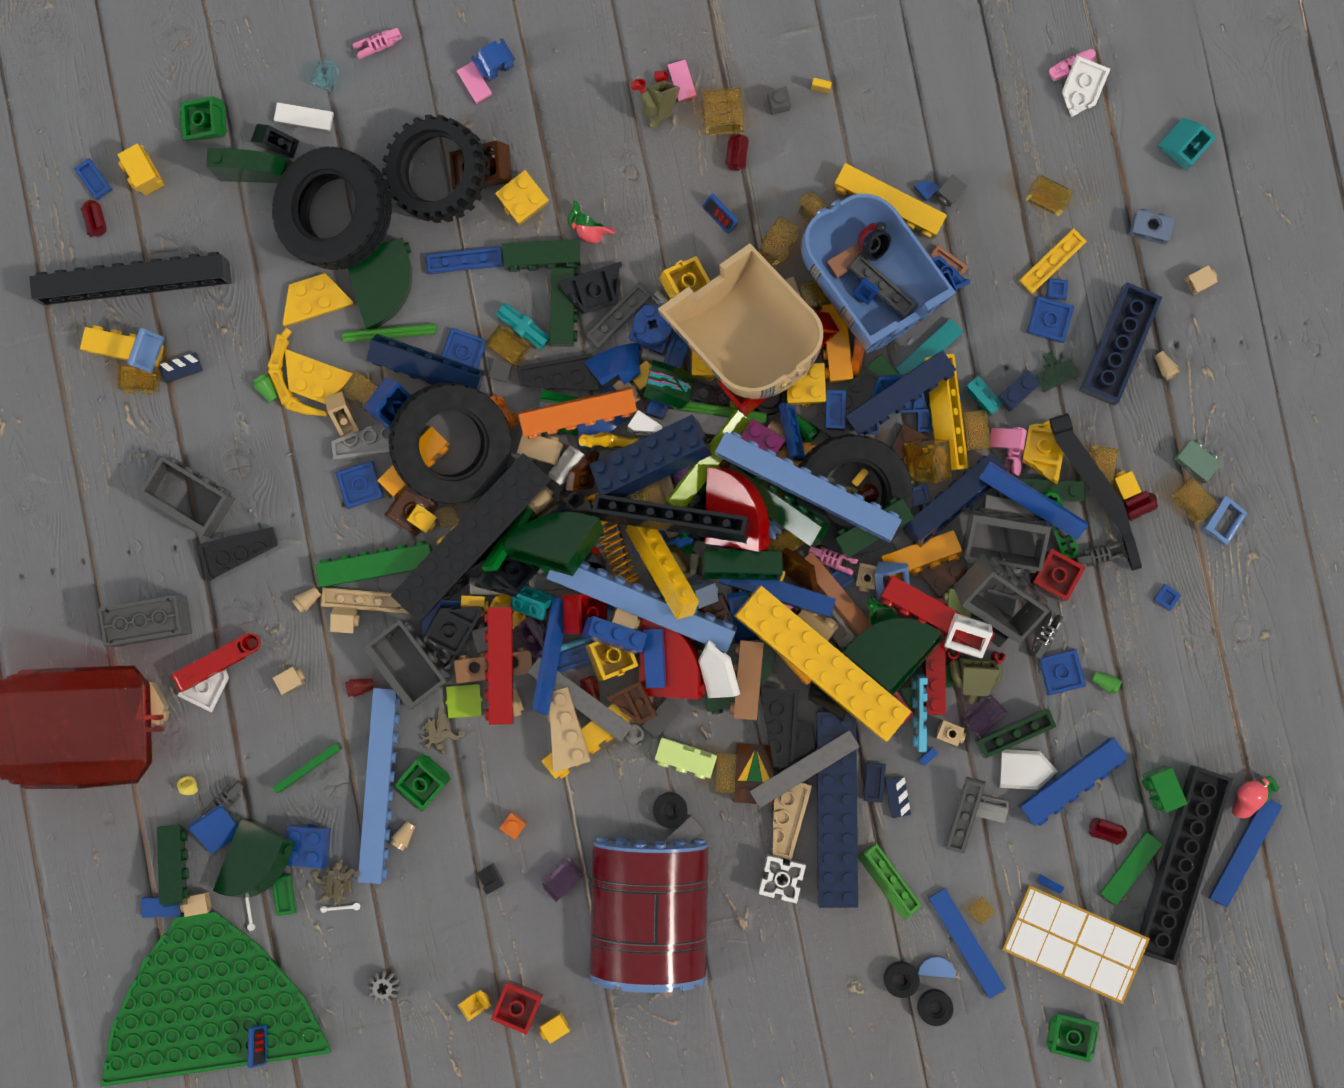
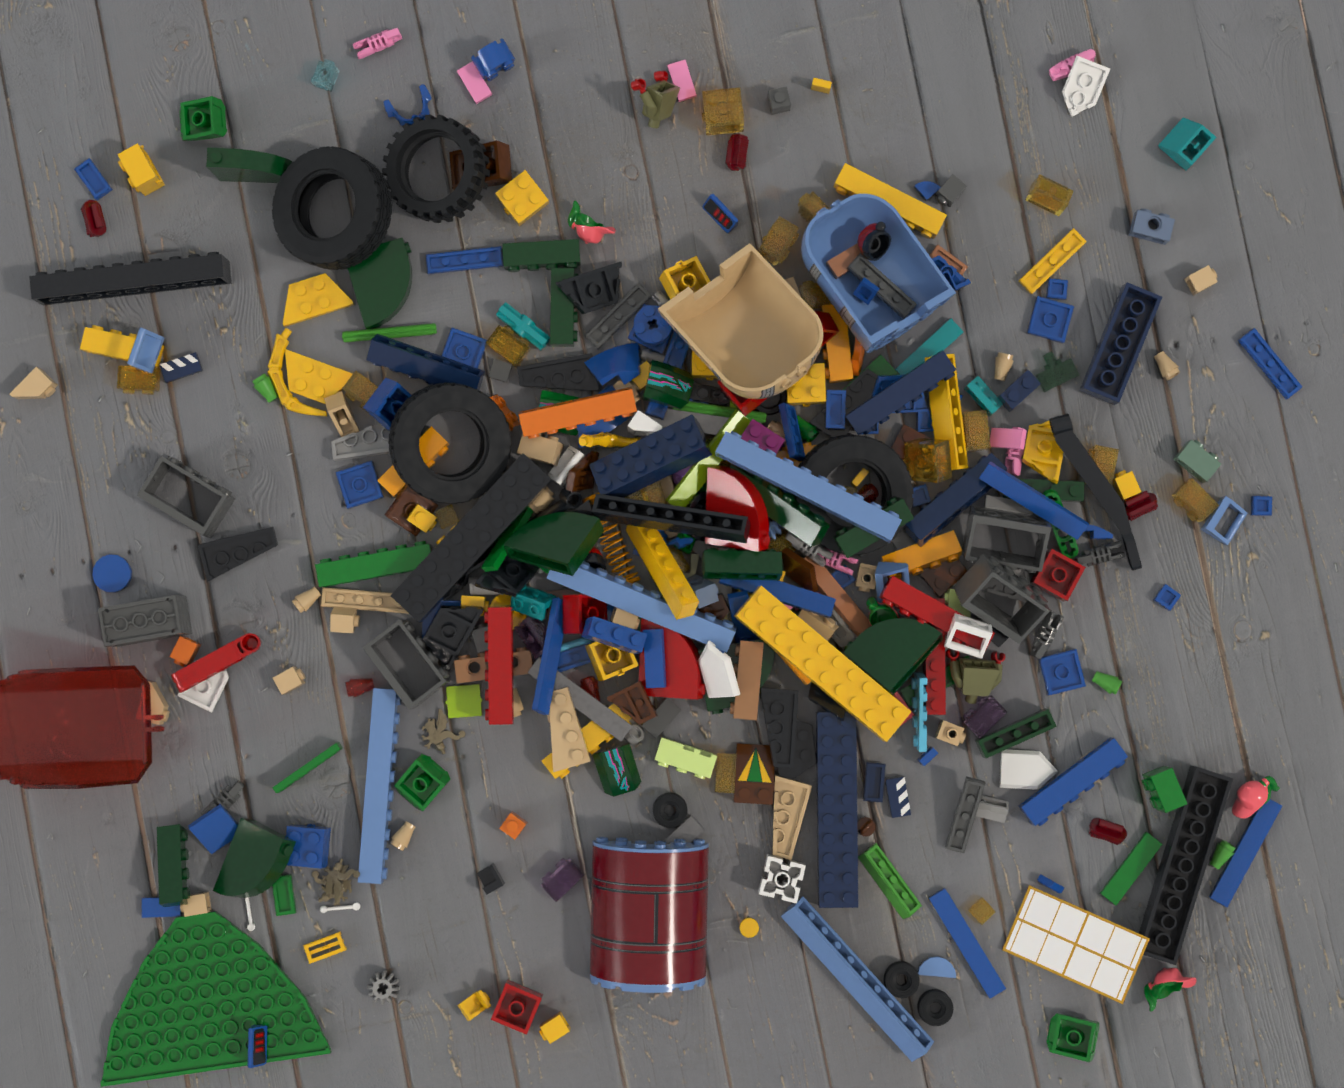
light yellow tile [177,776,198,795] -> none
black slope [250,124,299,158] -> none
white tile [274,102,334,132] -> none
flat silver tile [750,730,860,808] -> none
none -> tan slope [10,367,58,399]
none -> blue tile [92,554,132,593]
none -> orange brick [170,636,202,667]
none -> yellow tile [303,931,347,964]
none -> blue helmet [383,84,432,126]
none -> dark green slope [593,743,641,797]
none -> yellow tile [739,917,759,938]
none -> medium blue brick [781,896,934,1062]
none -> light grey hinge [786,532,833,567]
none -> reddish brown tile [857,817,876,837]
none -> tan cone [994,352,1014,381]
none -> blue slope [1084,525,1113,539]
none -> hair [1144,968,1196,1012]
none -> bright green cone [1209,839,1236,869]
none -> blue tile [1238,328,1302,399]
none -> blue tile [1251,496,1272,516]

